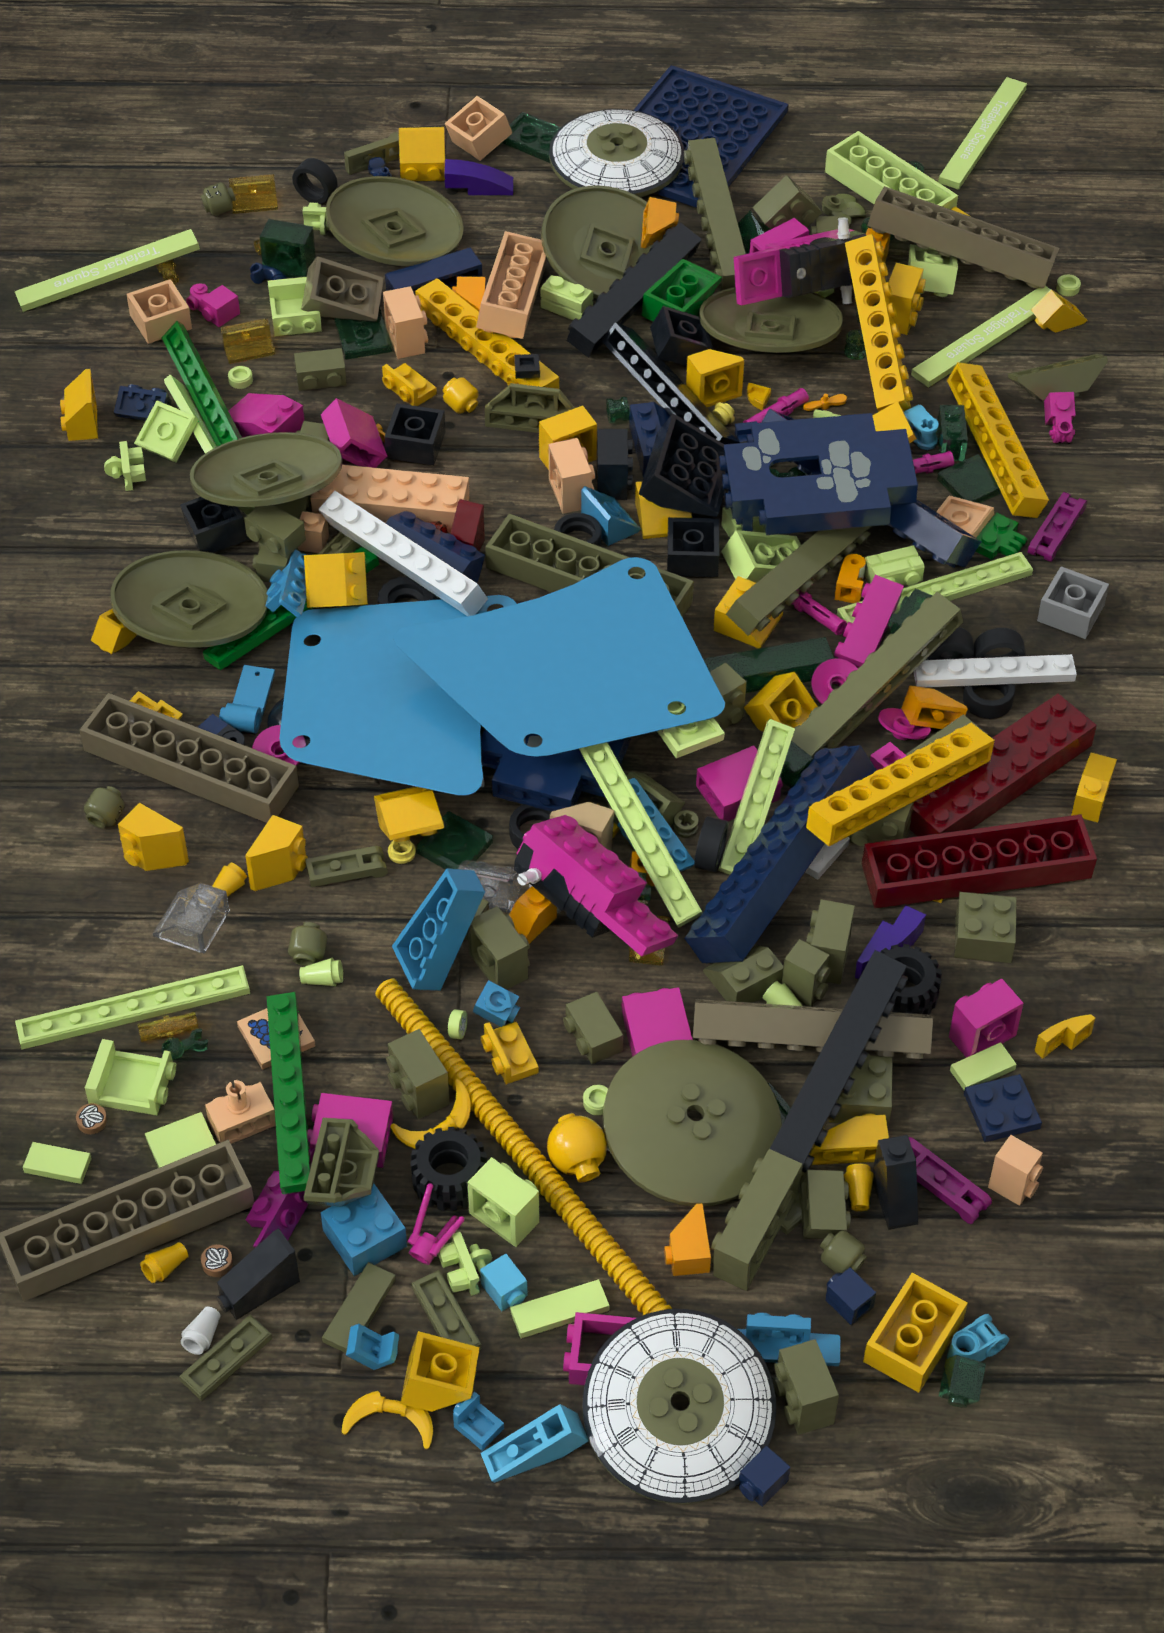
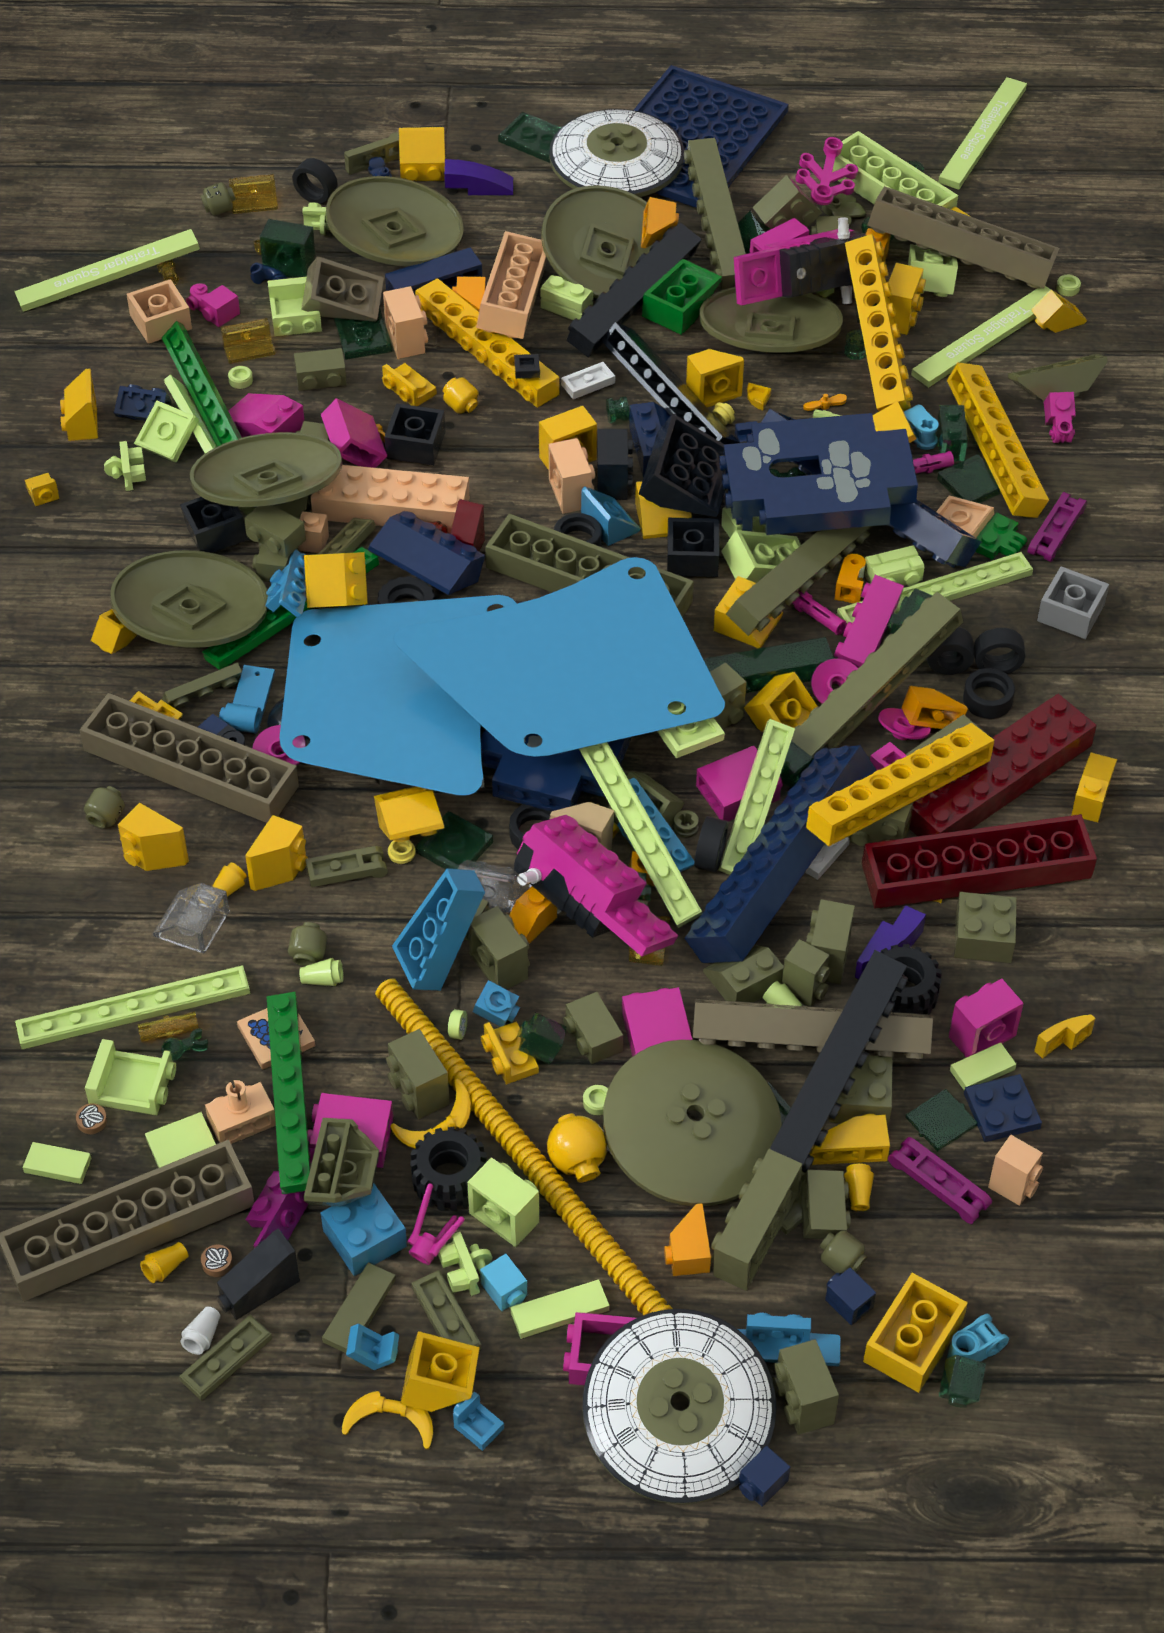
white brick [318,490,488,616] -> none
light nougat brick [445,96,512,161] -> none
medium azure slope [481,1404,589,1483] -> none
olive wedge [485,383,575,433] -> none
black brick [650,306,713,368] -> none
dark pink pin [743,388,809,423] -> none
black slope [873,1135,918,1230] -> none
white plate [914,654,1077,687] -> none
none -> yellow bracket [25,473,59,506]
none -> olive plate [162,663,242,708]
none -> clear green brick [518,1012,567,1064]
none -> white plate [561,362,615,399]
none -> dark pink plant [795,137,858,205]
none -> clear green piece [905,1089,978,1152]

